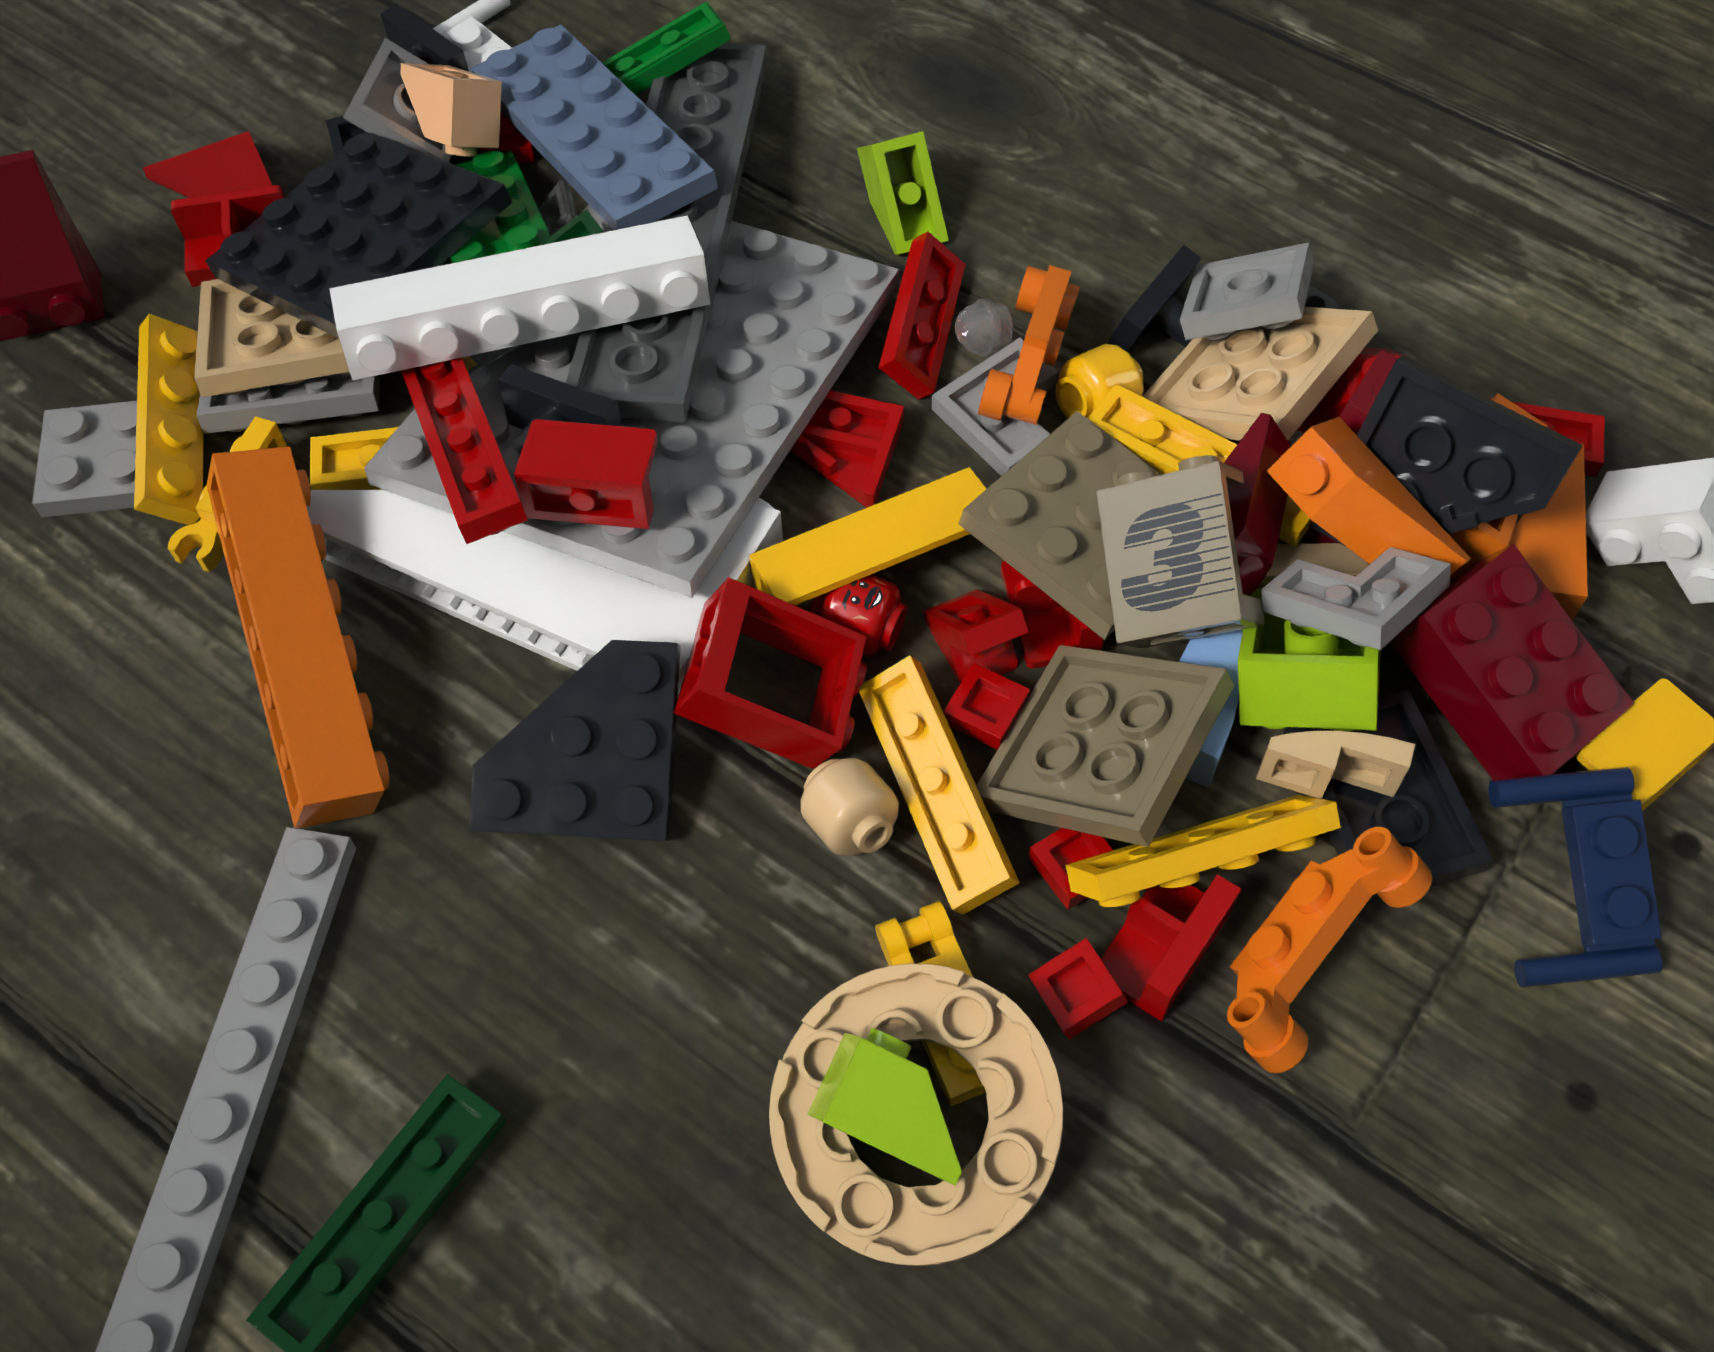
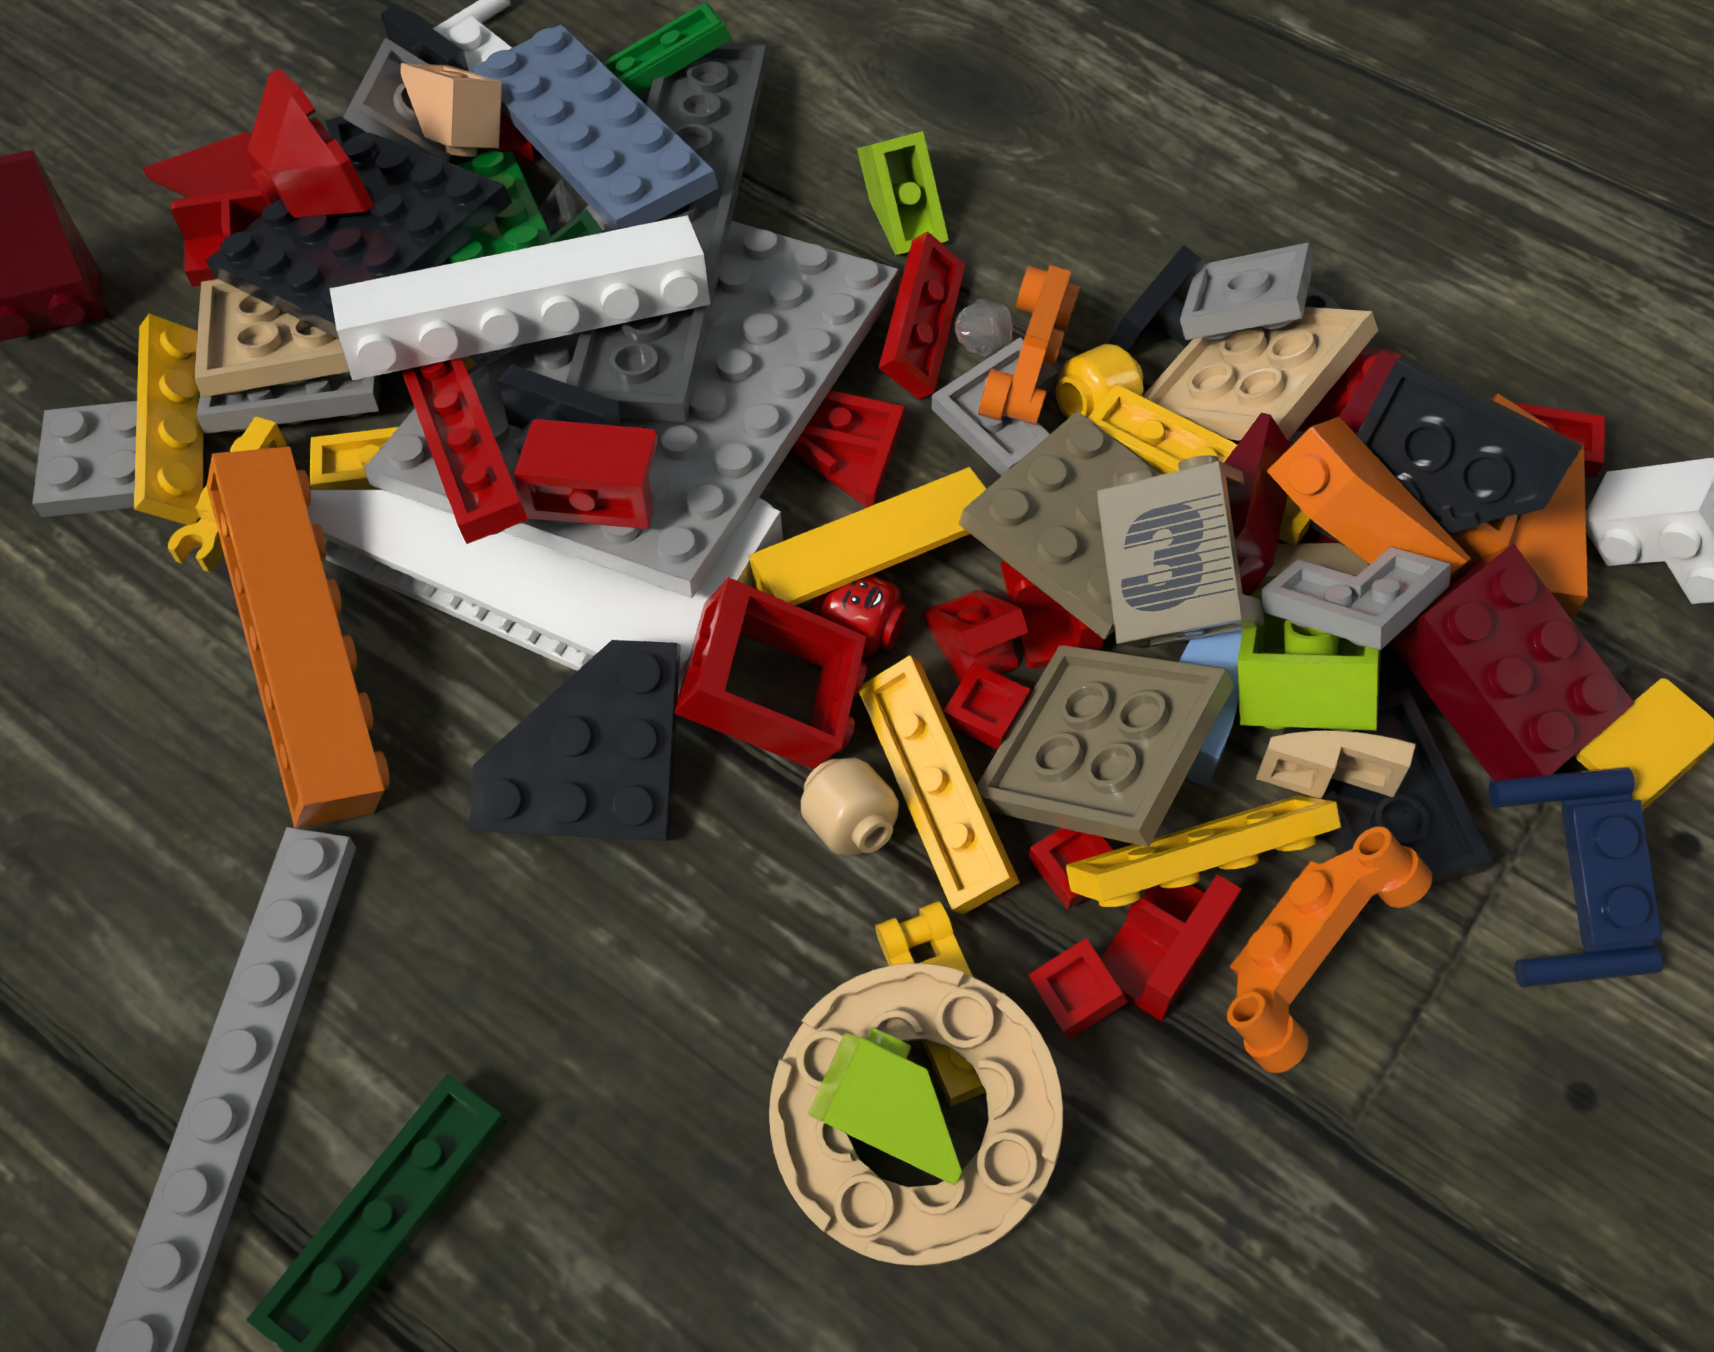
none -> red slope [247,68,374,218]

